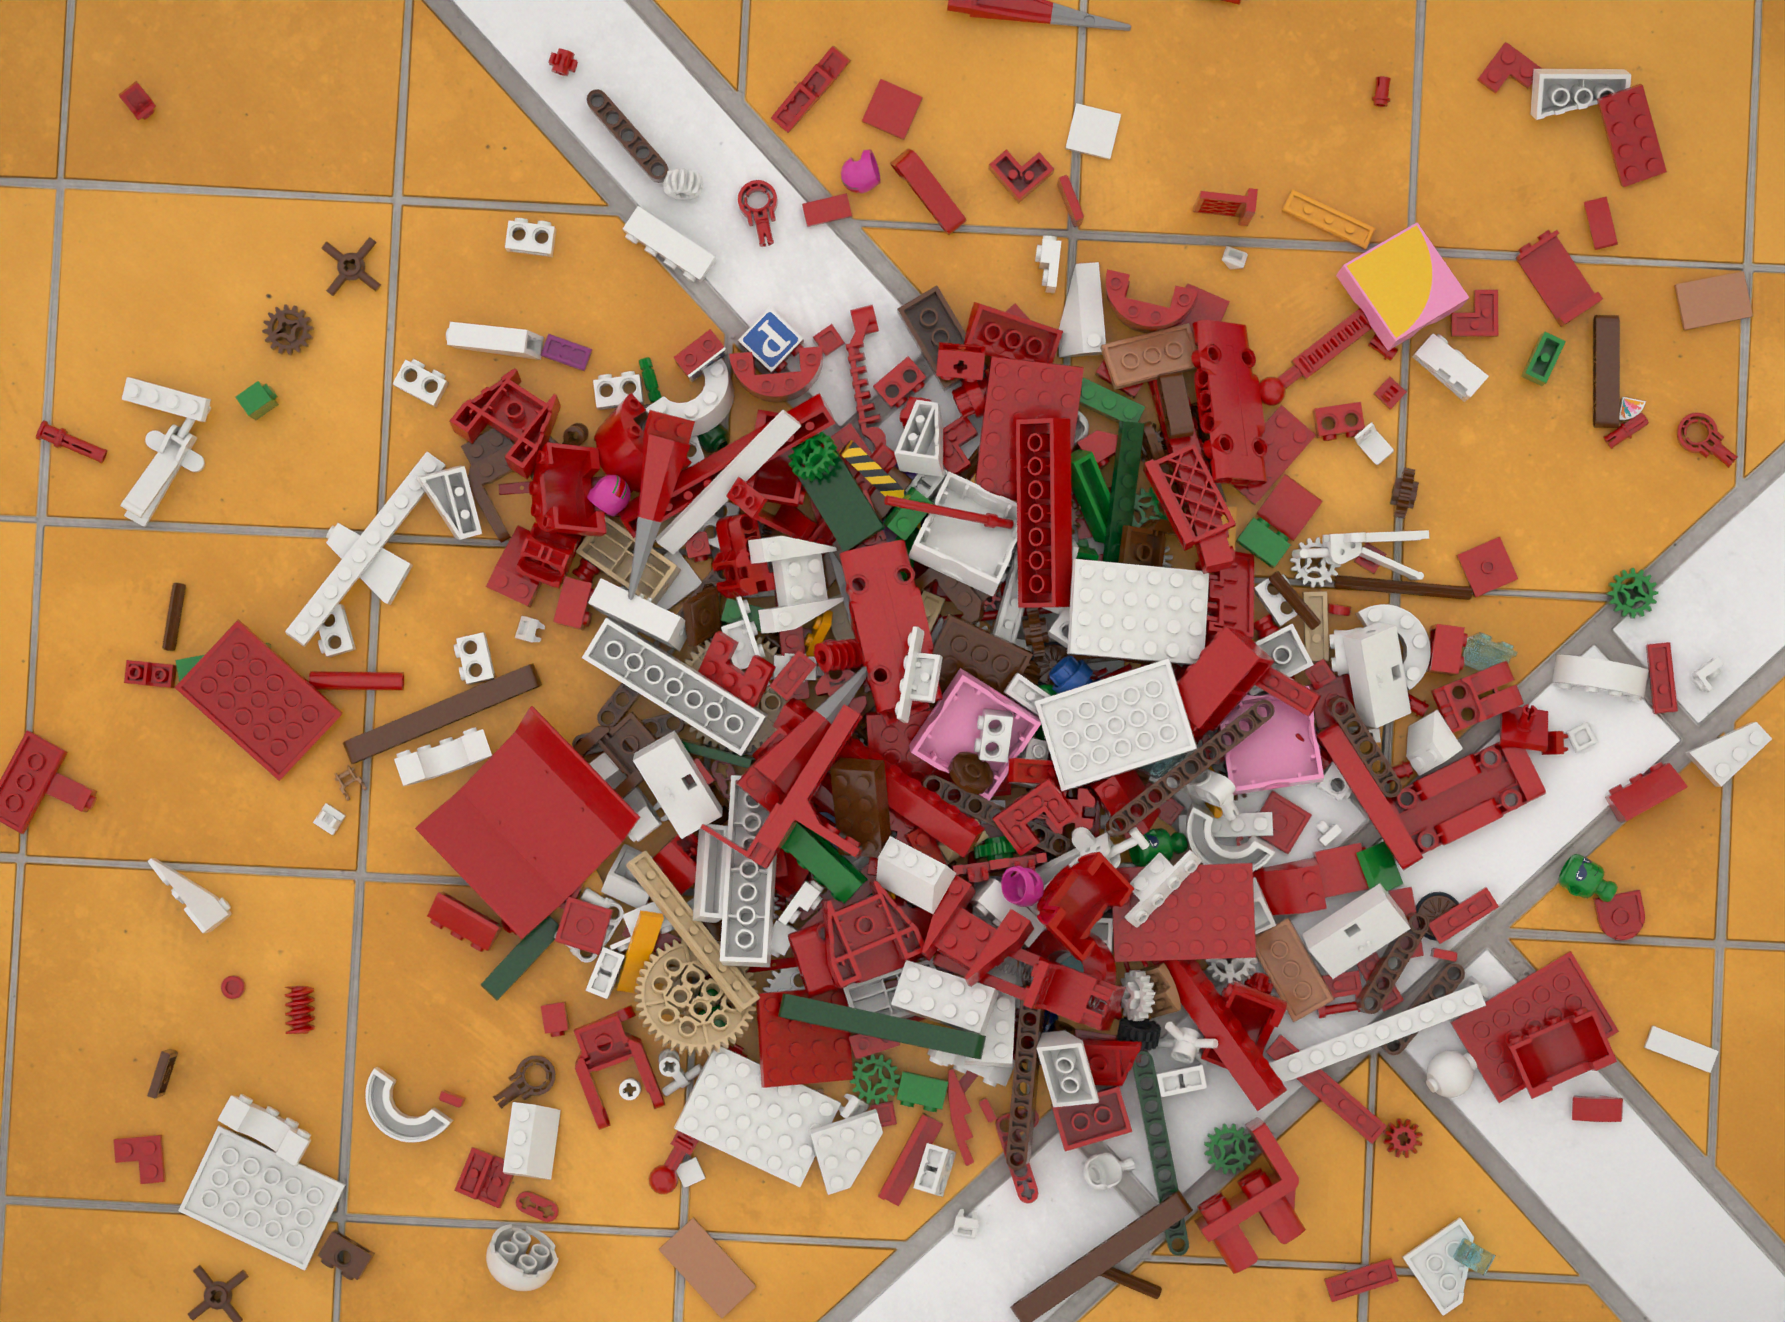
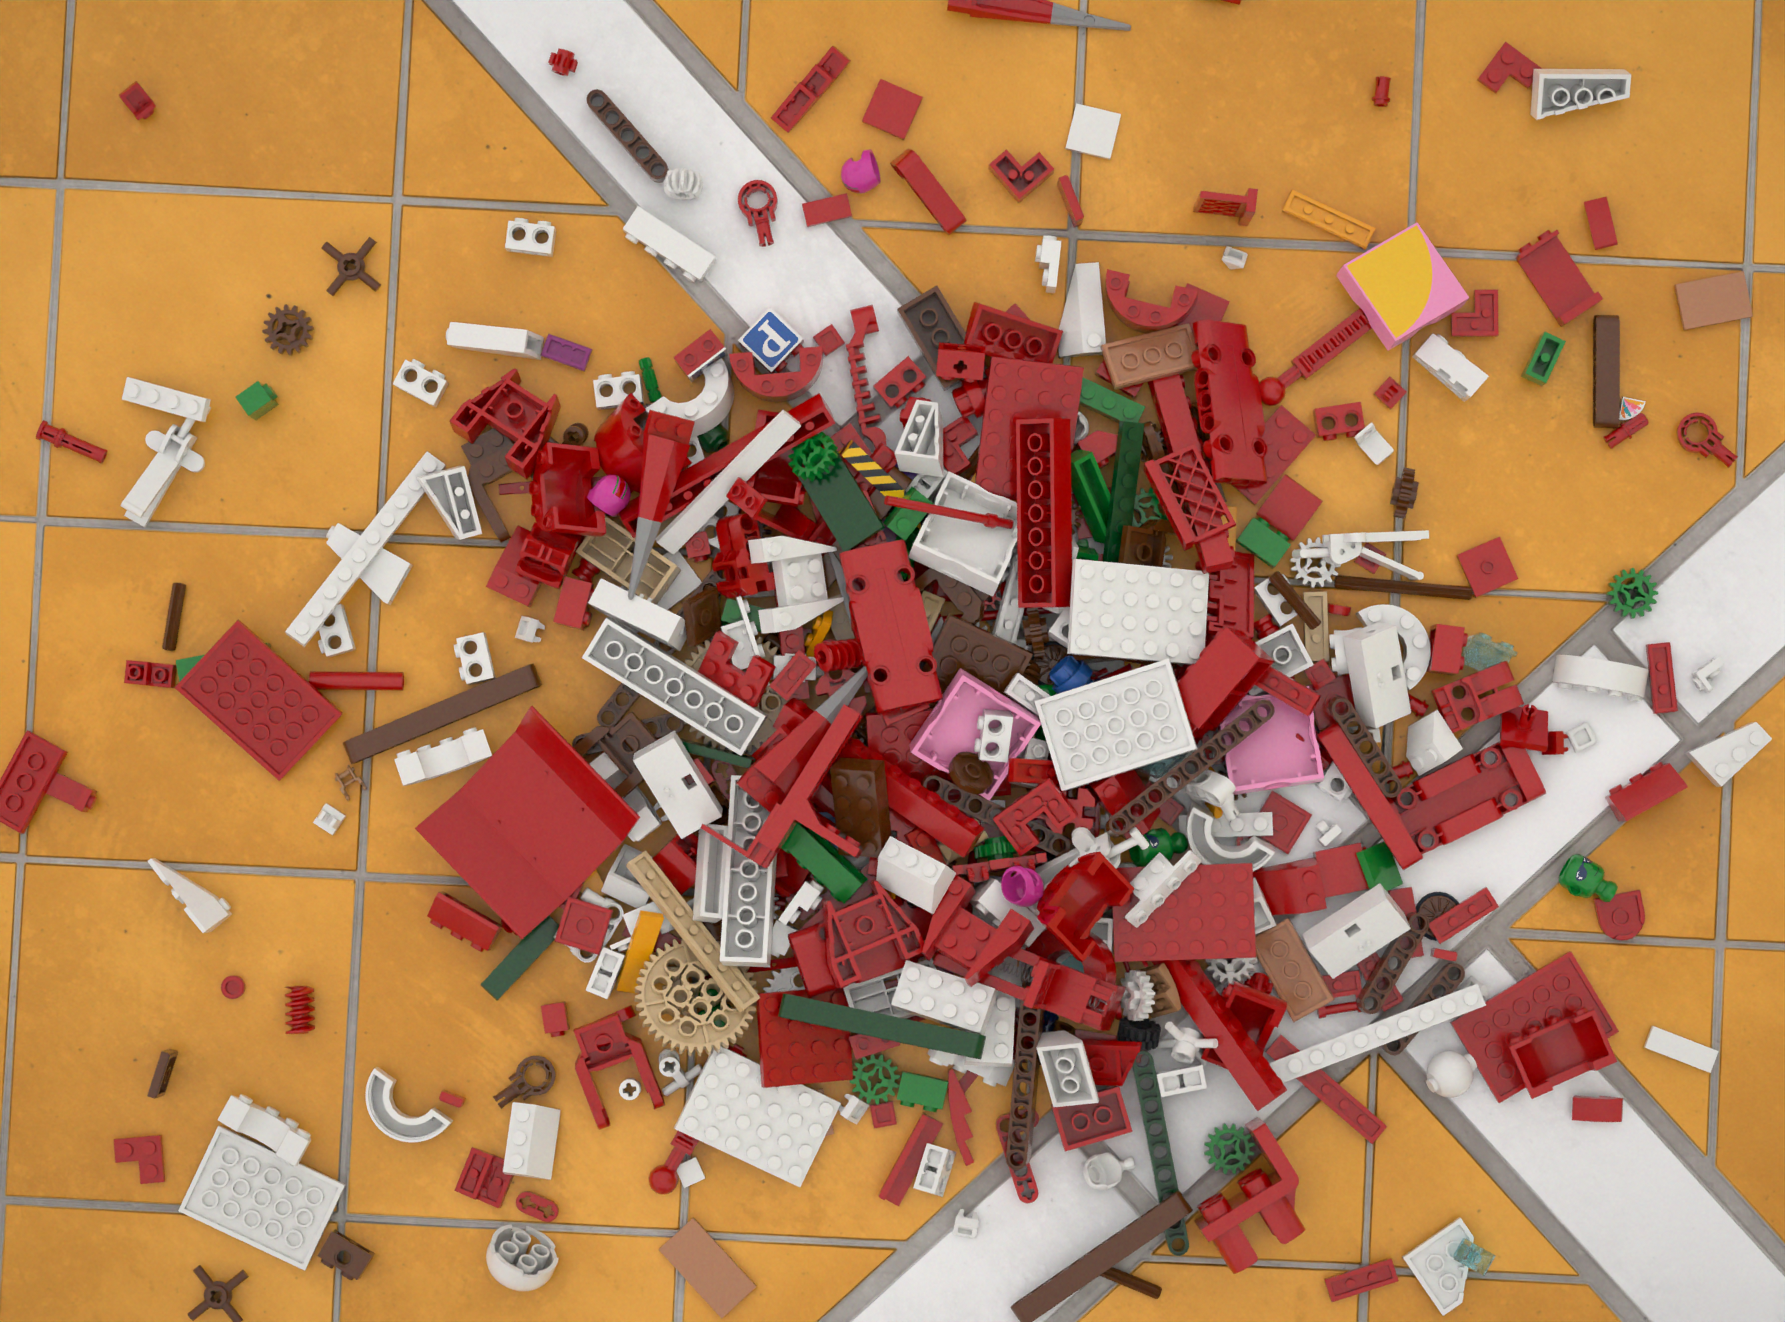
white plate [809,1109,883,1195] -> none
white bracket [895,626,943,723] -> none
red tile [978,1097,997,1123] -> none
reddish brown beam [1157,372,1194,439] -> none
red pin [1368,334,1398,361] -> none
red gear [1383,1118,1423,1158] -> none
red plate [1597,84,1667,187] -> none

